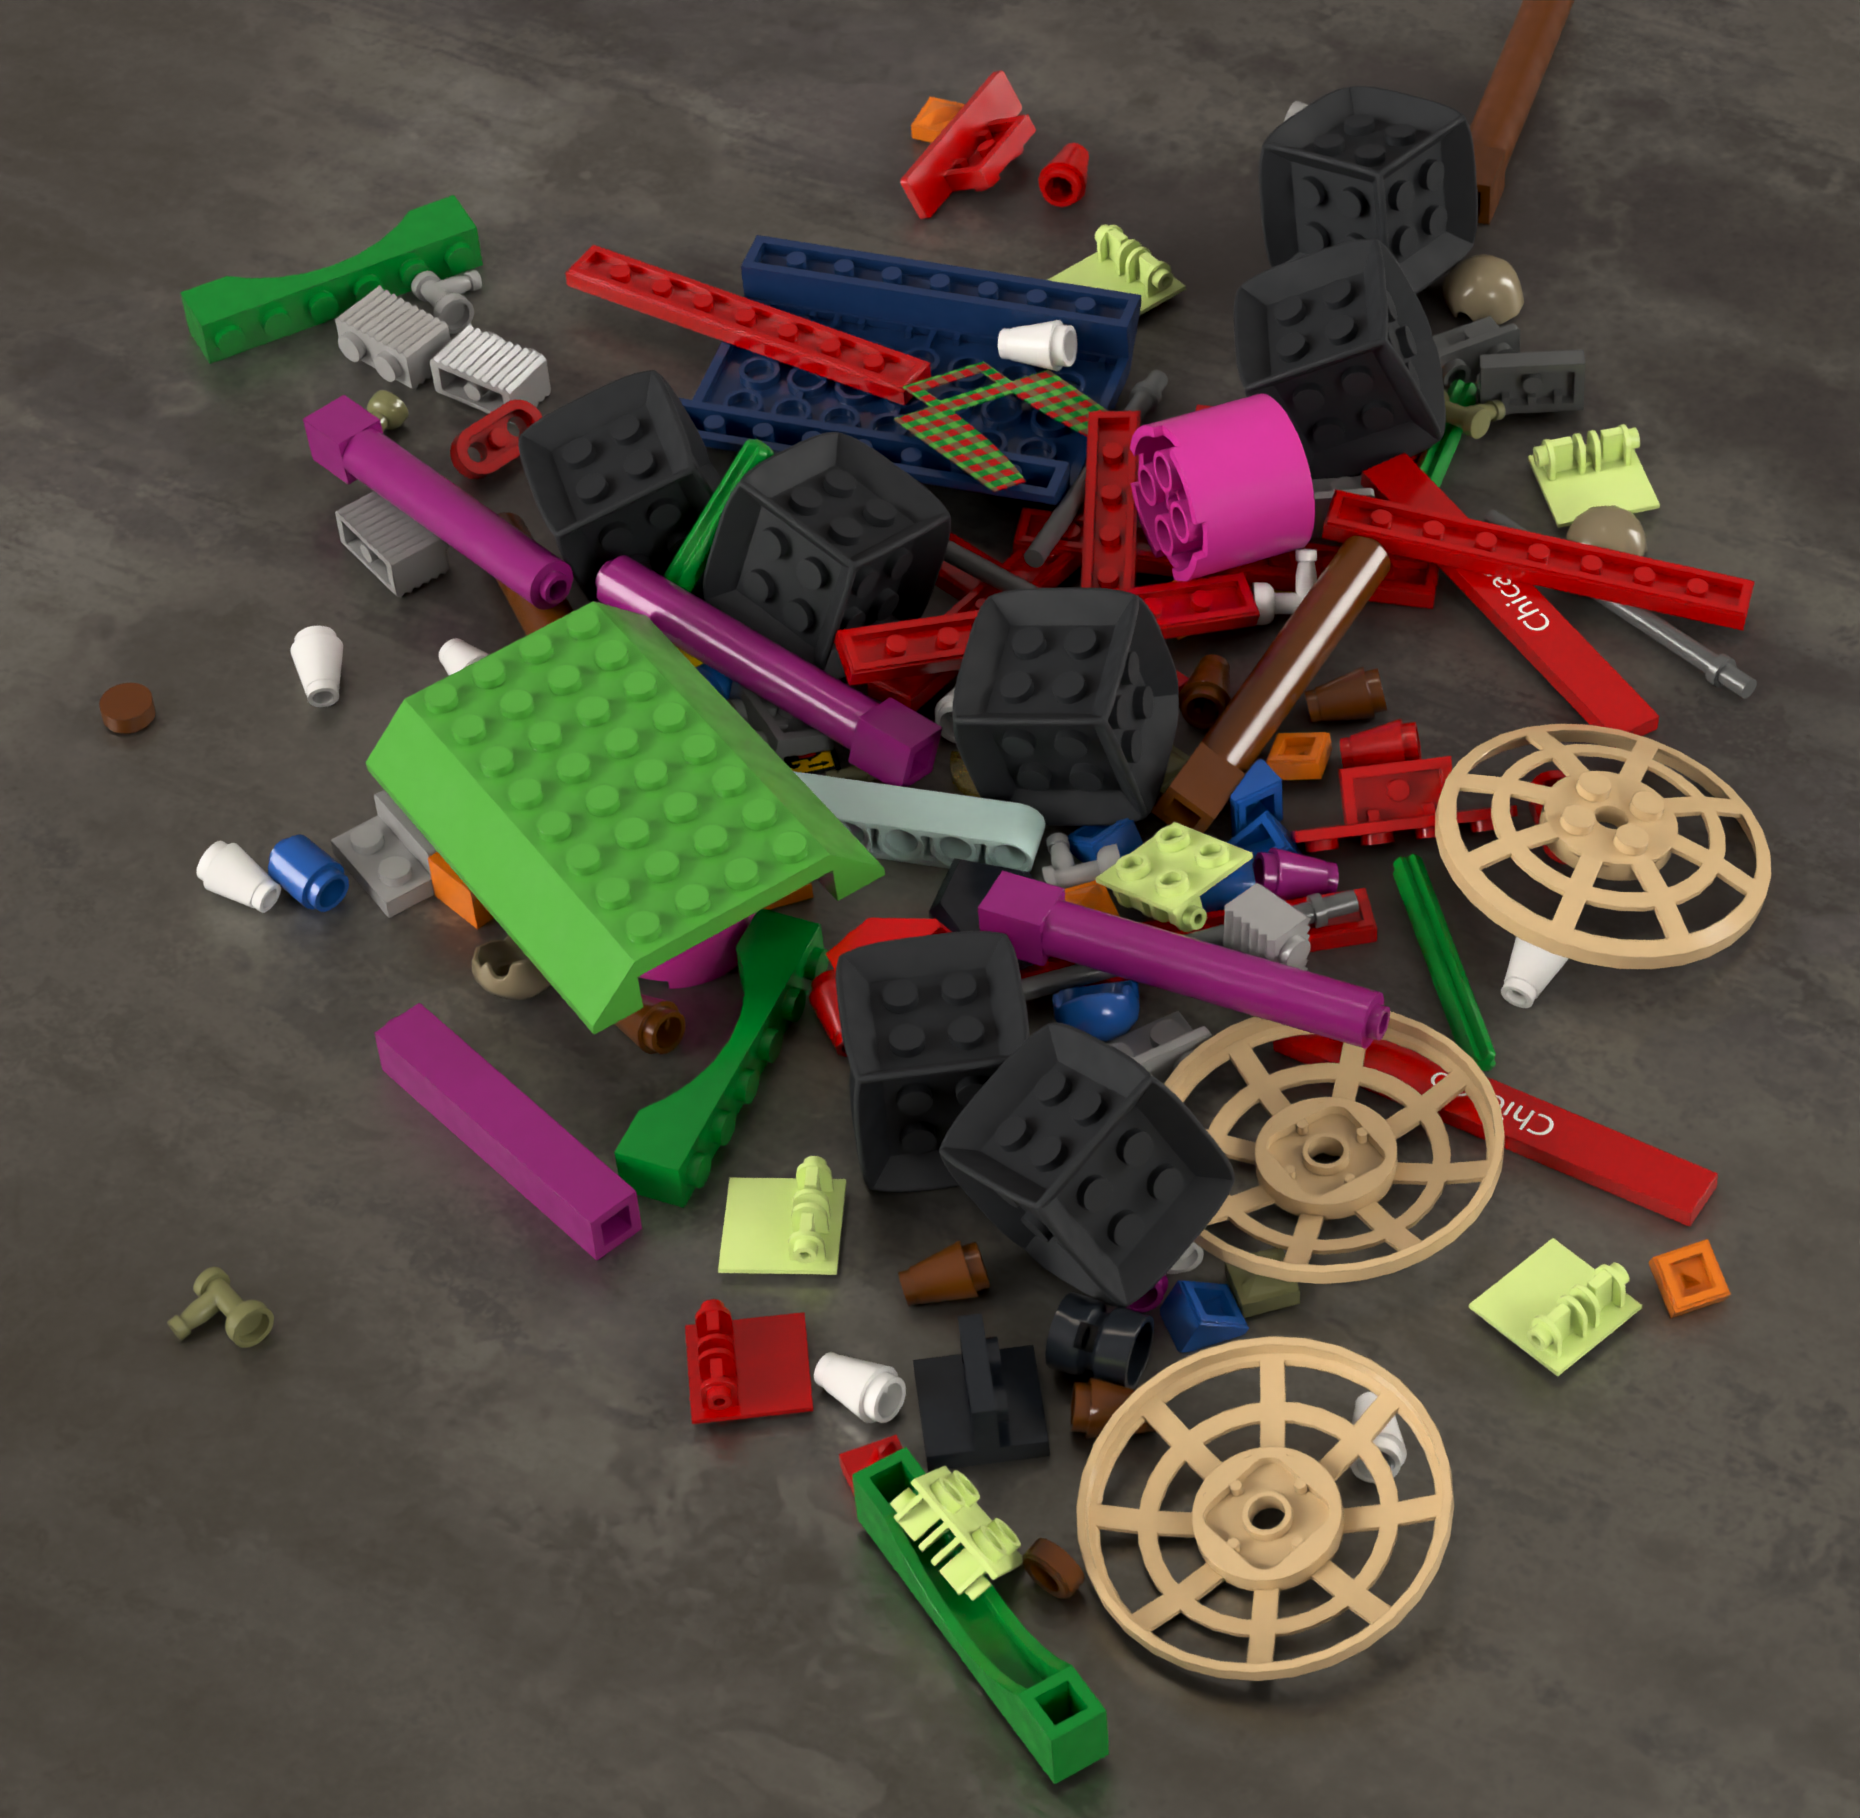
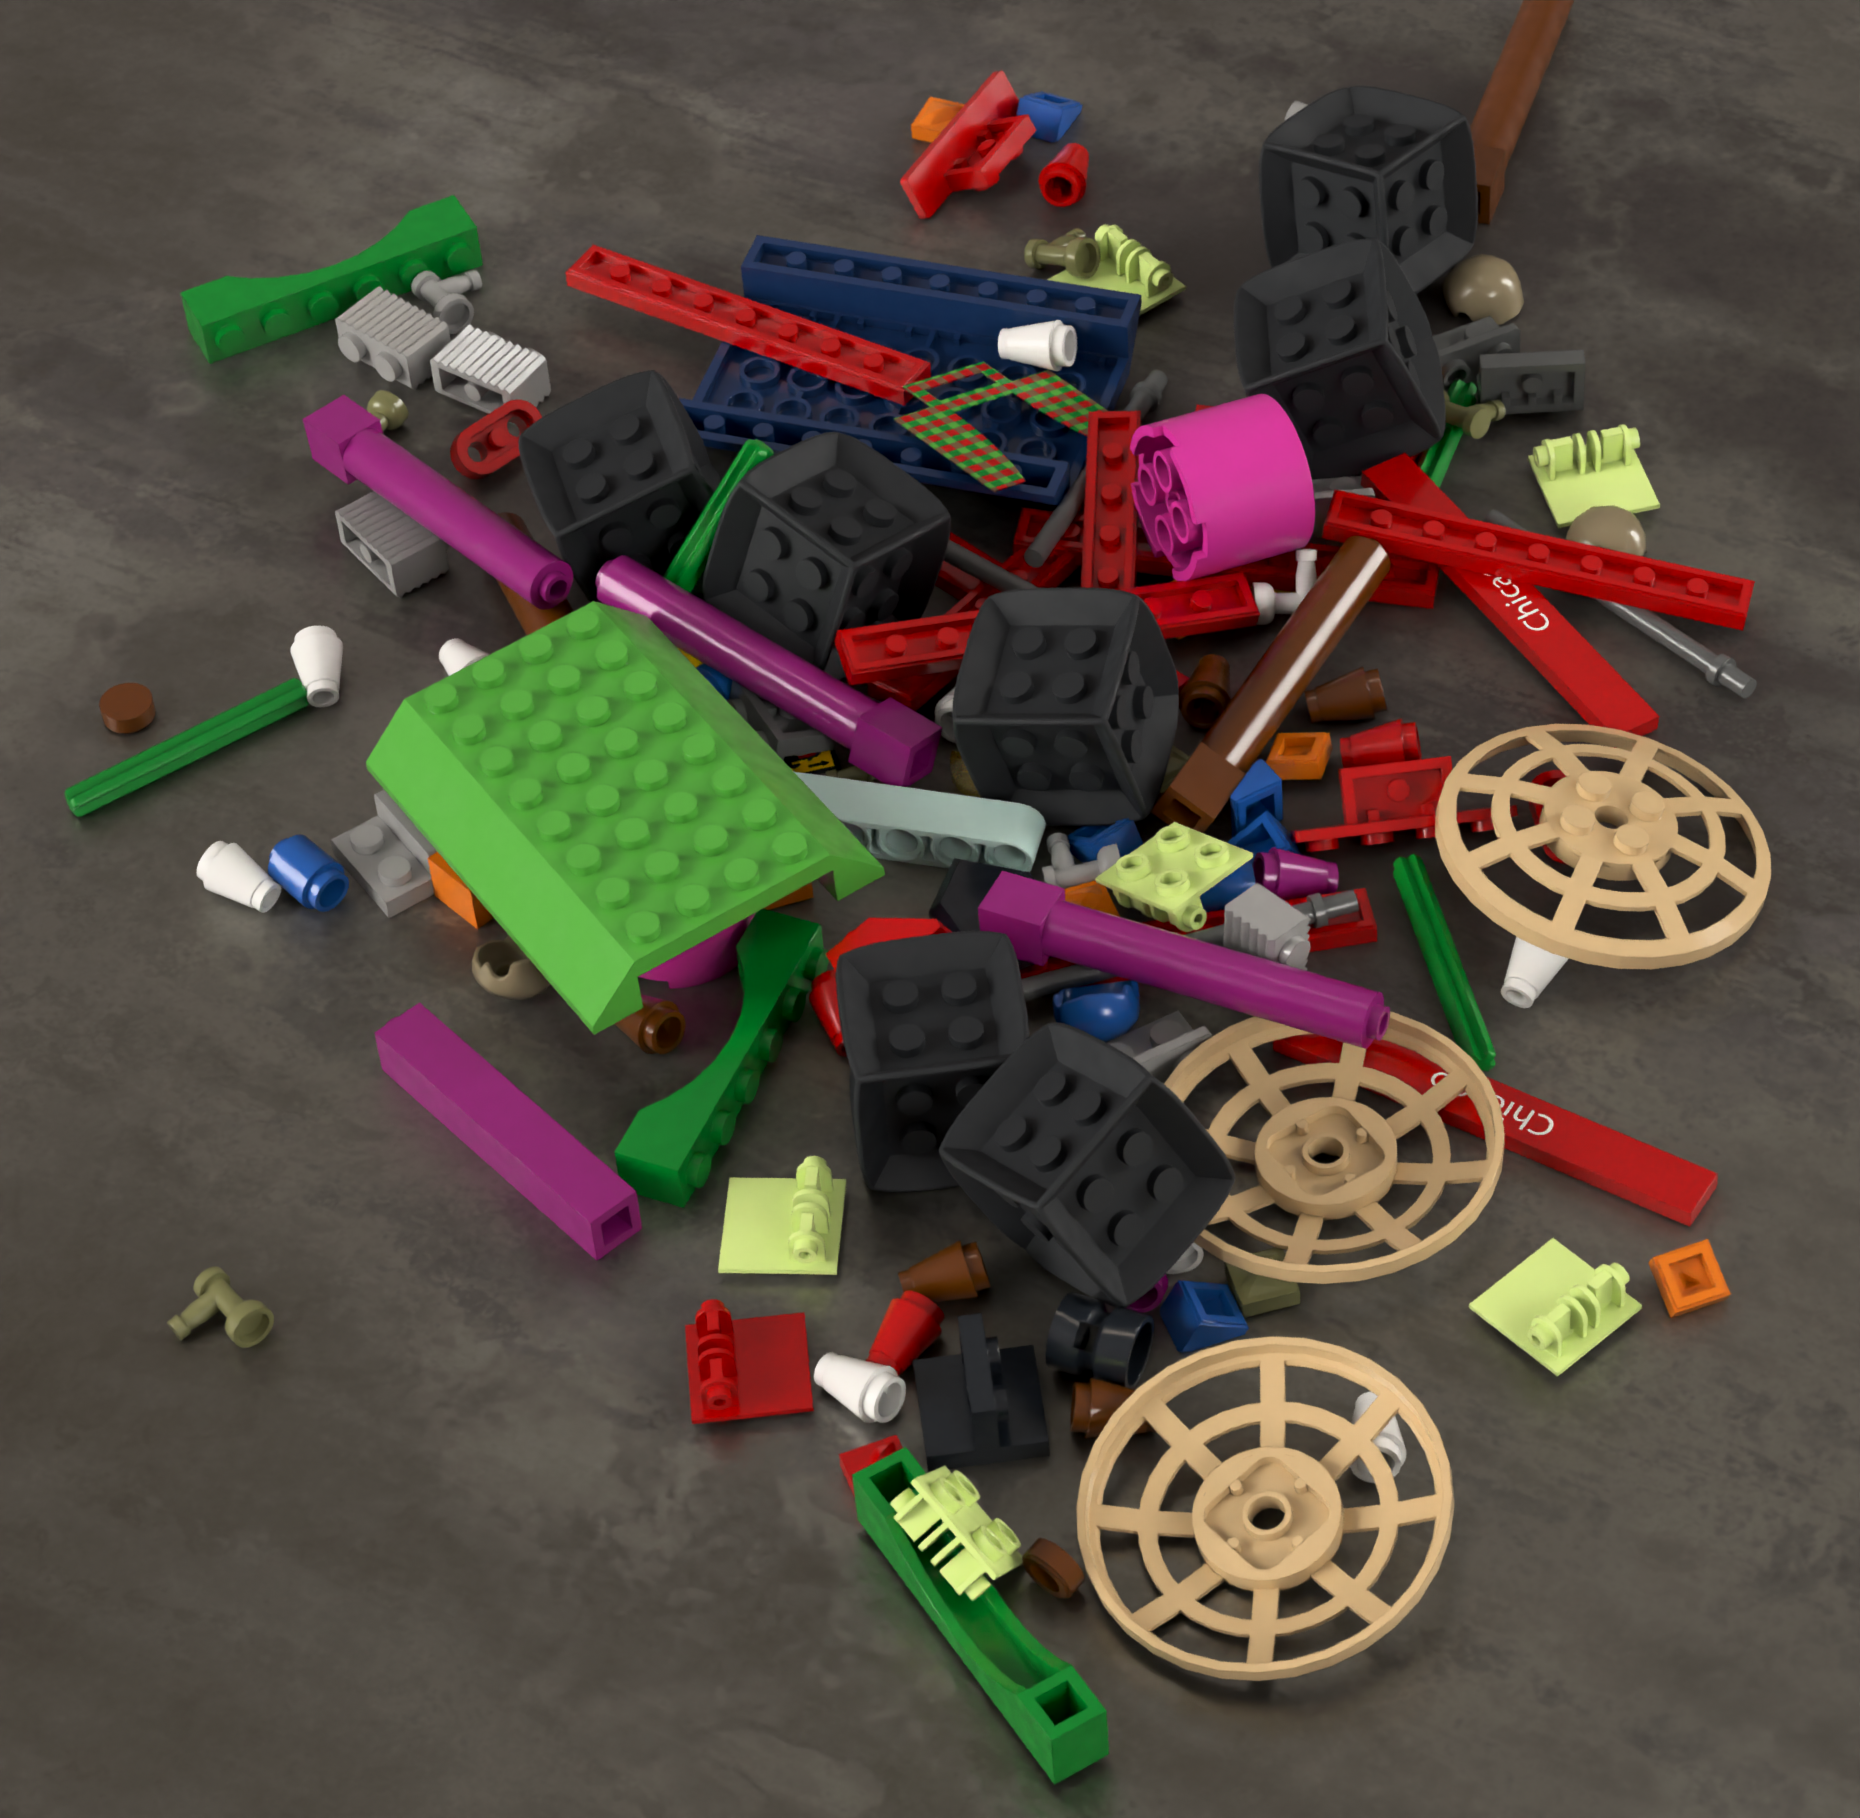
none -> green axle [64,678,309,817]
none -> red cone [865,1290,945,1376]
none -> blue slope [1016,91,1083,143]
none -> olive piece [1024,228,1100,278]

